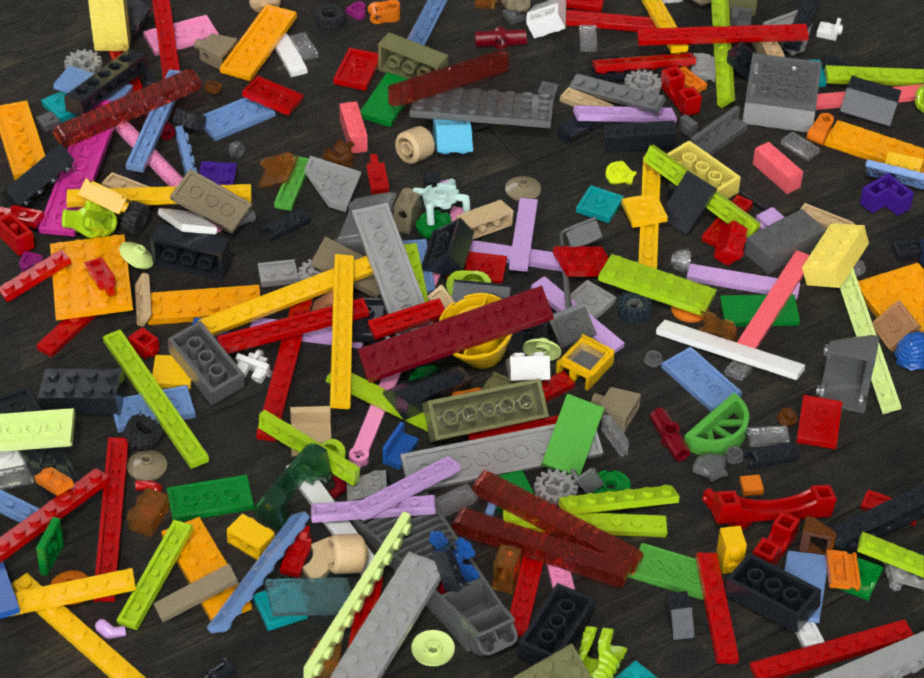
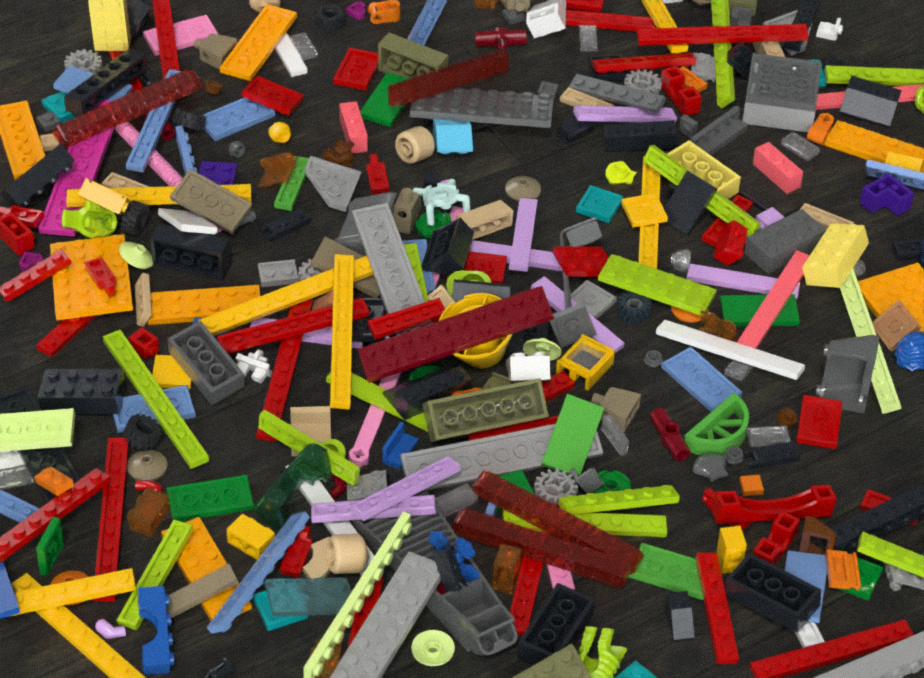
none -> tan tile [40,133,60,151]
none -> blue arch [138,586,174,675]
none -> yellow animal [269,122,291,143]

